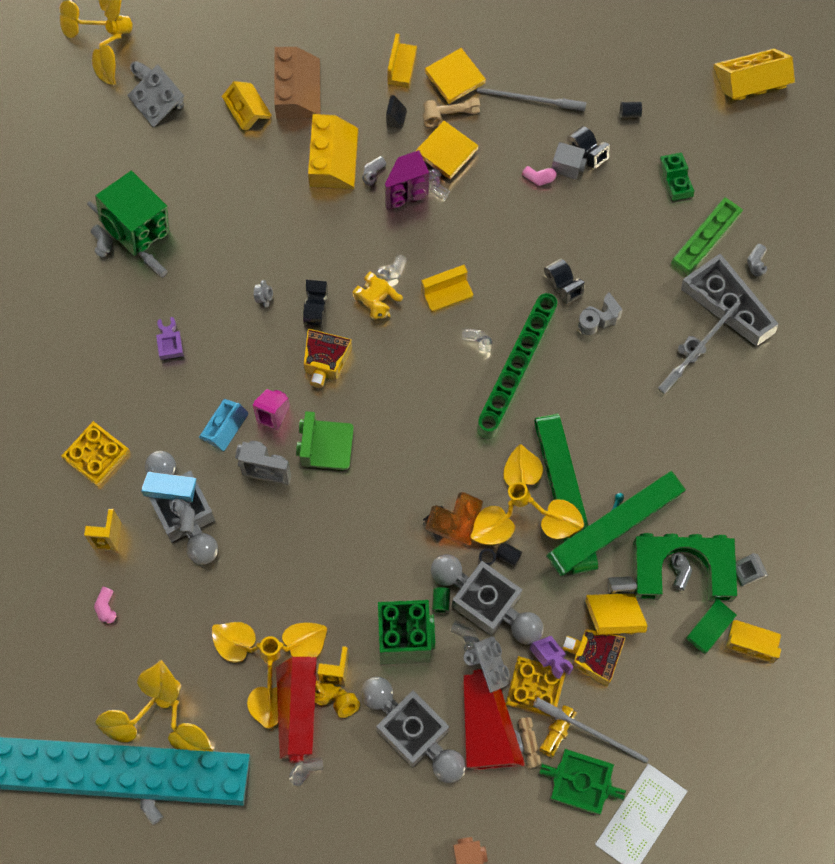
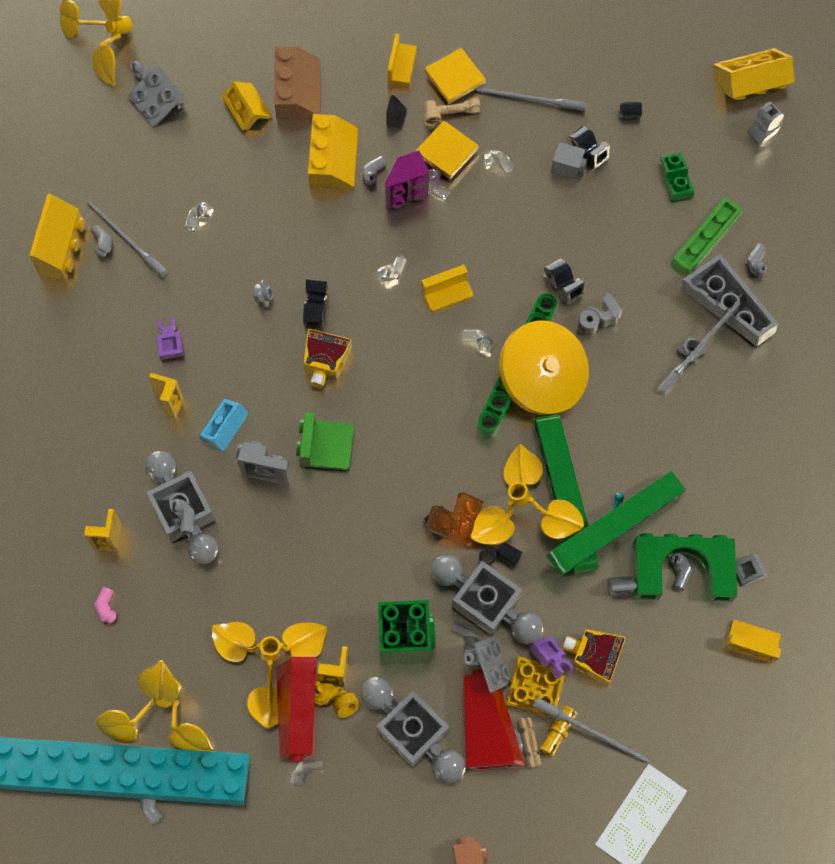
yellow tile [61,421,130,487] -> none
green brick [95,170,169,256] -> none
medium azure slope [141,472,197,502] -> none
dark pink slope [252,389,290,430] -> none
yellow animal [352,271,403,320] -> none
green hinge [432,587,450,613] -> none
bright pink arm [522,166,557,186] -> none
green plate [539,749,626,816] -> none
yellow tile [585,593,648,635] -> none
green slope [686,599,737,654] -> none
none -> yellow slope [29,193,85,280]
none -> yellow panel [148,373,183,419]
none -> clear arm [184,202,213,232]
none -> clear arm [482,150,515,174]
none -> yellow dish [499,321,589,415]
none -> light grey leg [748,101,784,145]

